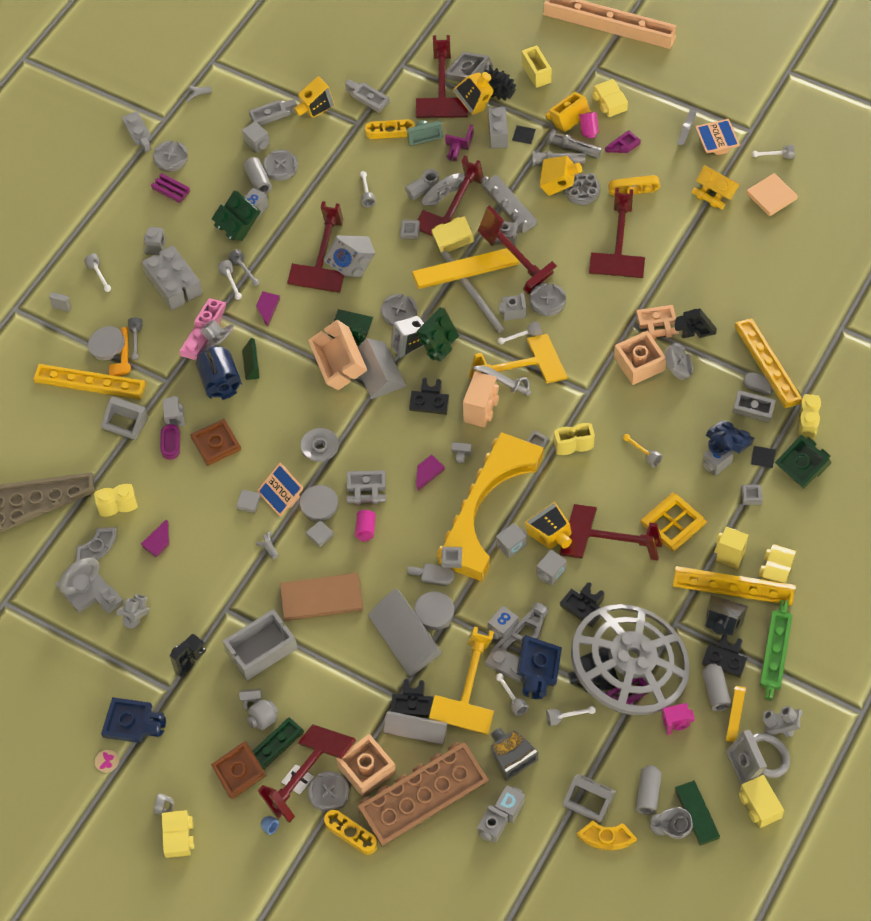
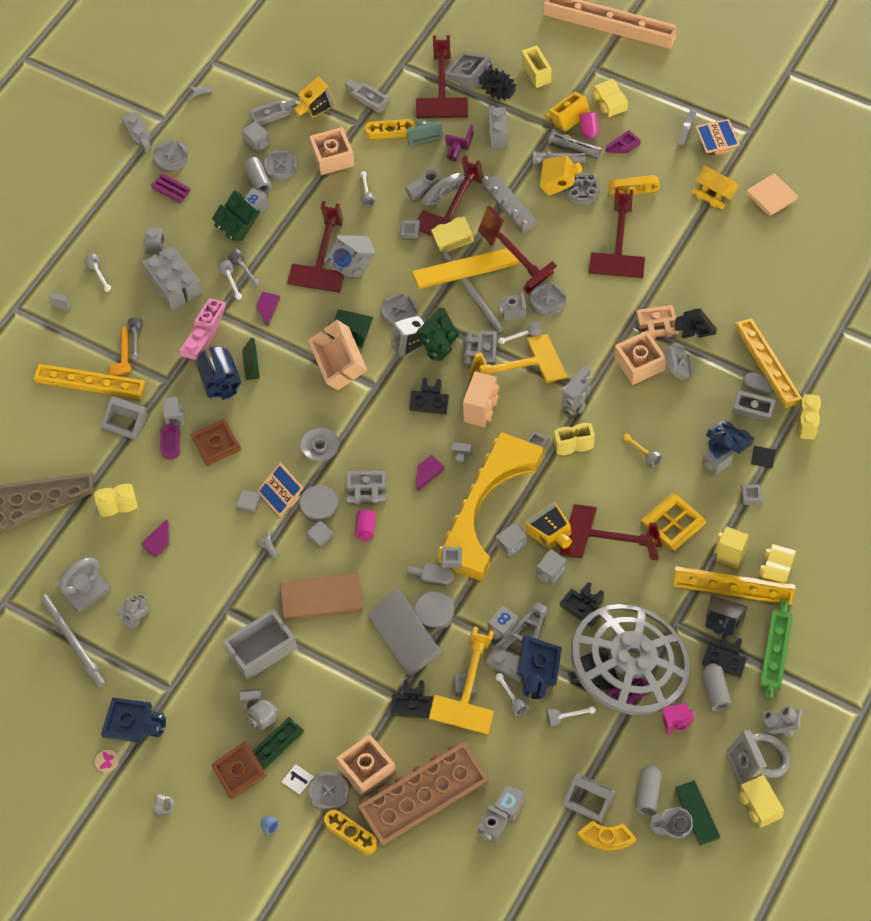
light grey tile [76,527,117,561] -> none
light grey tile [88,326,125,361] -> none
light grey tile [95,586,124,614] -> none
light yellow brick [162,810,195,858] -> none
black plate [169,634,206,677] -> none
light grey wheel [200,319,234,351] -> none
dark red piece [258,724,356,823] -> none
light grey slope [358,338,406,400] -> none
light grey tile [383,711,448,744] -> none
torso [453,72,493,115] -> none
light grey sword [472,366,531,396] -> none
dark grey torso [491,728,539,781] -> none
light grey brick [495,221,519,246] -> none
black sticker [512,125,536,144] -> none
yellow beam [726,686,746,742] -> none
hinge [751,145,795,159] -> none
dark green plate [775,434,832,489] -> none
none -> light grey bar [41,595,106,687]
none -> light nougat brick [309,127,354,175]
none -> light grey tile [454,674,476,696]
none -> light grey plate [463,331,497,367]
none -> light grey plate [562,365,591,418]

